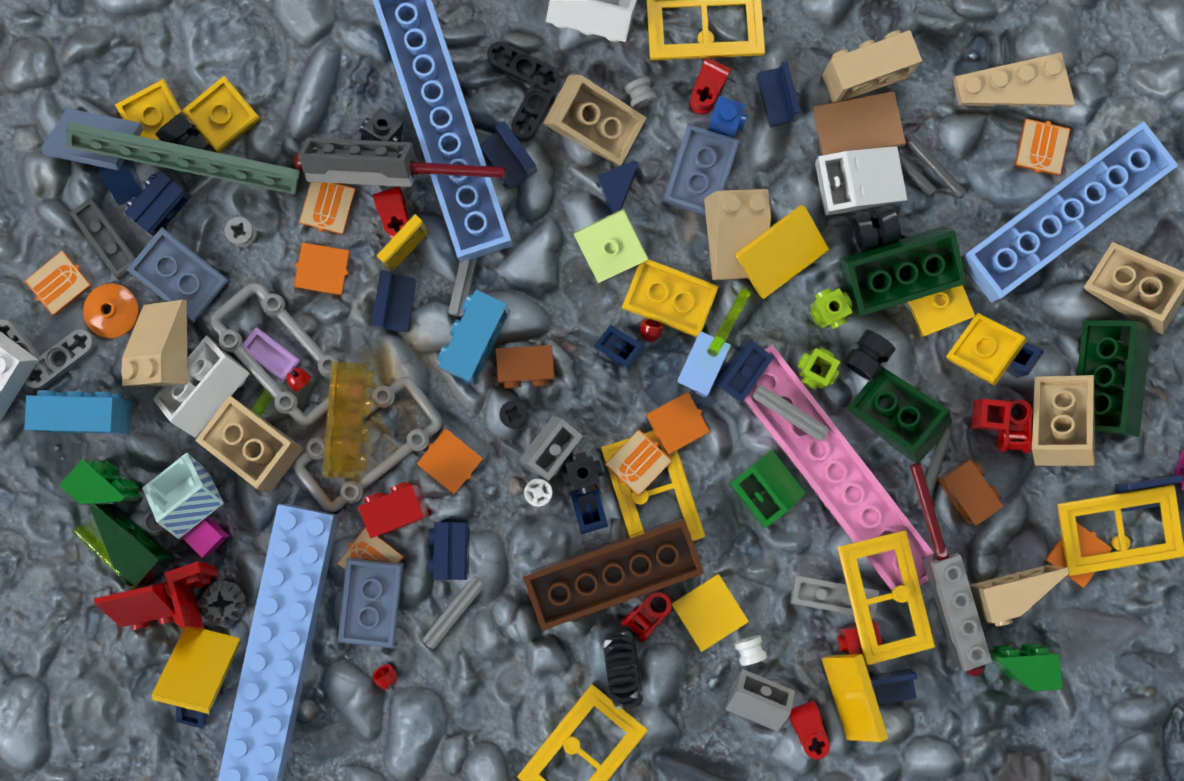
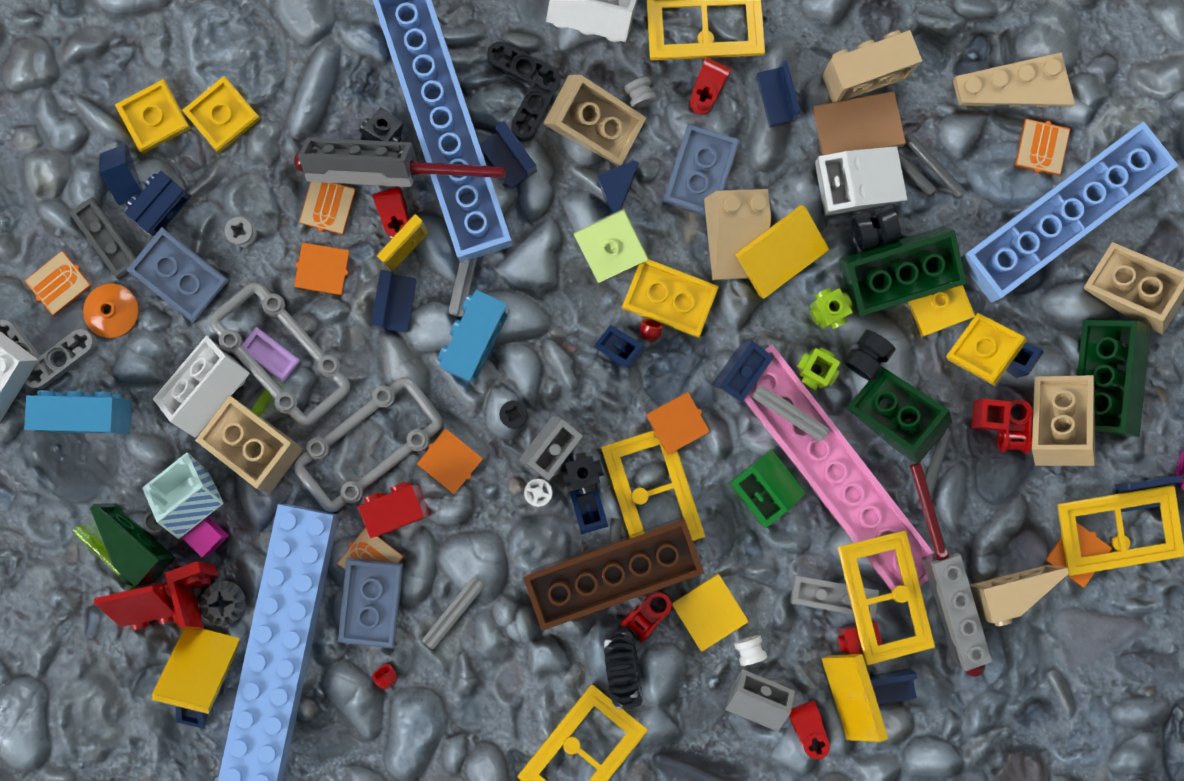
sand blue tile [41,108,144,170] -> none
green slope [59,459,143,504] -> none
sand green tile [66,121,300,195] -> none
tan slope [121,300,188,388] -> none
black wheel [155,111,209,149] -> none
red hinge [286,367,311,392] -> none
clear yellow slope [322,361,374,478] -> none
dark blue brick [428,522,470,580] -> none
dark orange brick [496,345,555,389] -> none
piece [605,429,672,496] -> none
light blue panel [677,332,731,397] -> none
clear neon green bar [707,289,750,357] -> none
blue brick [708,96,748,138] -> none
dark orange brick [937,460,1004,526] -> none
green slope [989,643,1062,691] -> none

